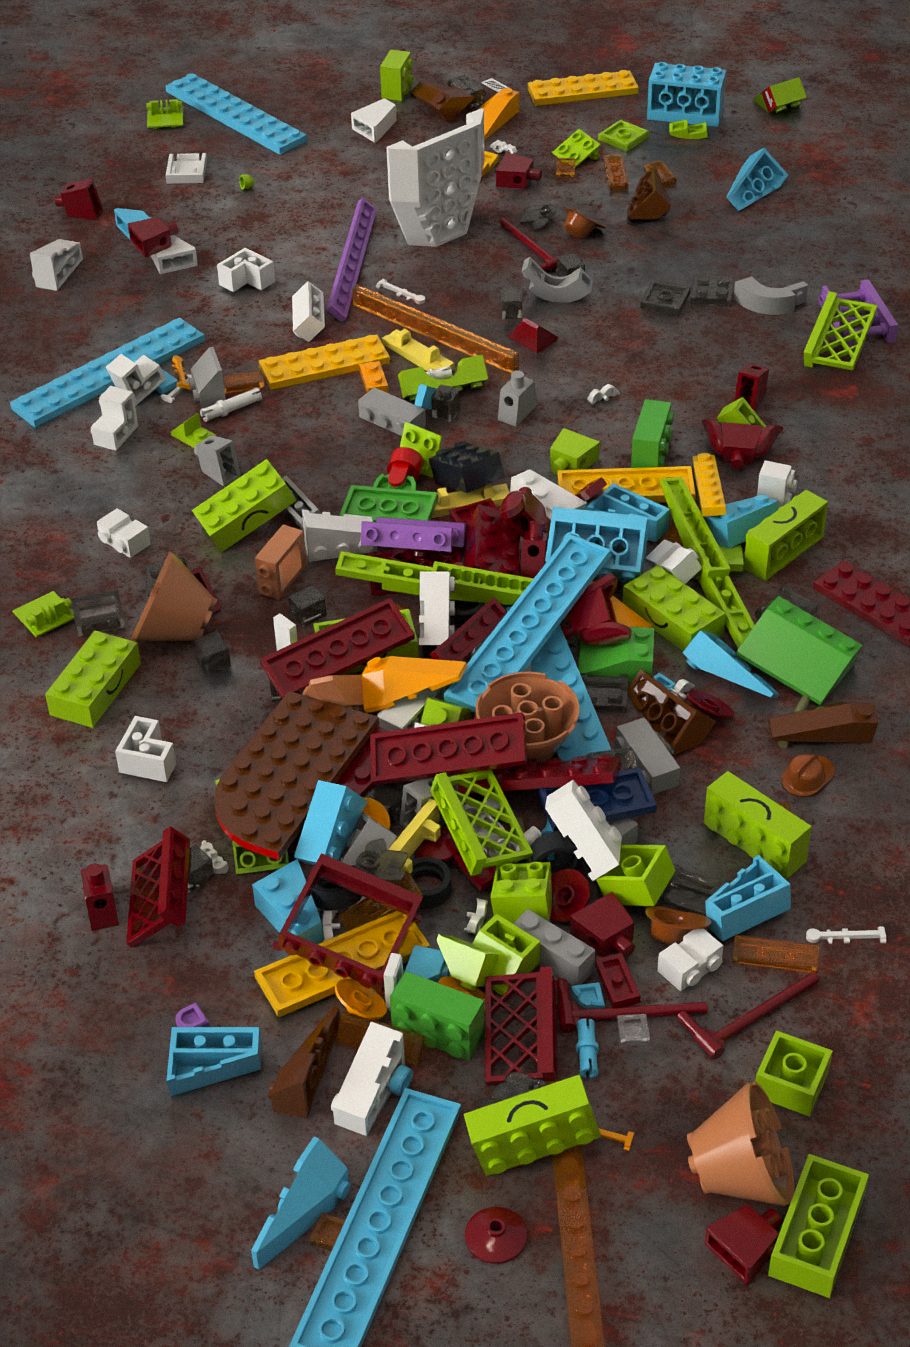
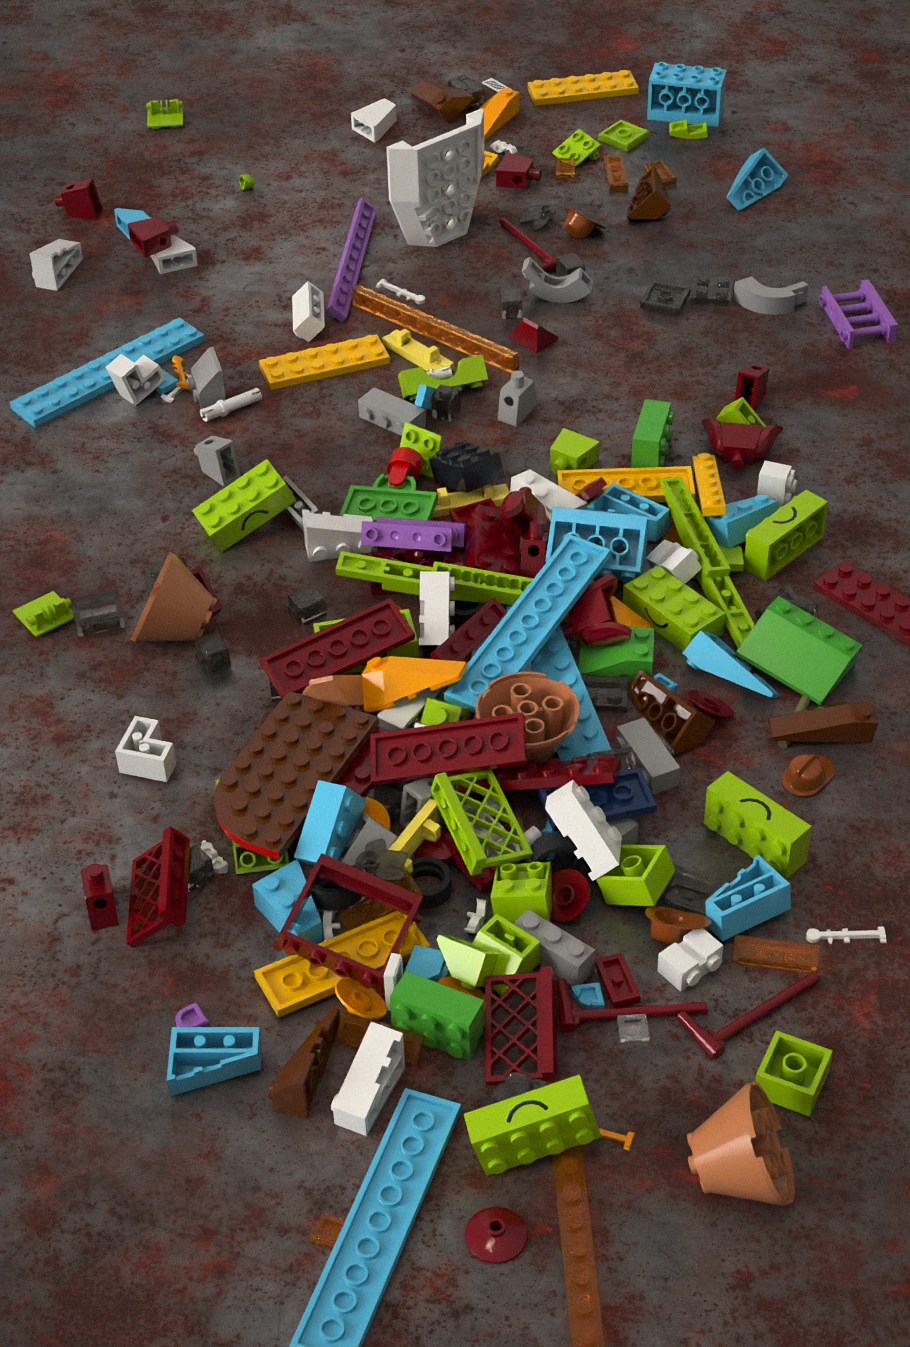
lime brick [45,631,141,728] -> none
white brick [91,386,138,451] -> none
white brick [97,508,151,558] -> none
medium azure plate [166,73,307,155] -> none
white container [166,153,207,184] -> none
lime slope [171,413,216,448] -> none
white brick [217,248,275,292] -> none
clear orange tile [223,369,264,393] -> none
medium azure wedge [251,1137,351,1269] -> none
nougat window [255,525,306,600] -> none
white tile [273,614,298,651] -> none
light orange plate [359,361,389,392] -> none
lime brick [380,50,414,101] -> none
medium azure tile [389,1065,413,1096] -> none
dark red torso [570,892,635,958] -> none
medium azure pin [576,1018,599,1079] -> none
white piece [587,384,620,404] -> none
white piece [671,679,695,699] -> none
dark red torso [704,1205,782,1285] -> none
lime slope [753,77,807,113] -> none
lime brick [768,1154,869,1298] -> none
lime fence [804,291,878,370] -> none

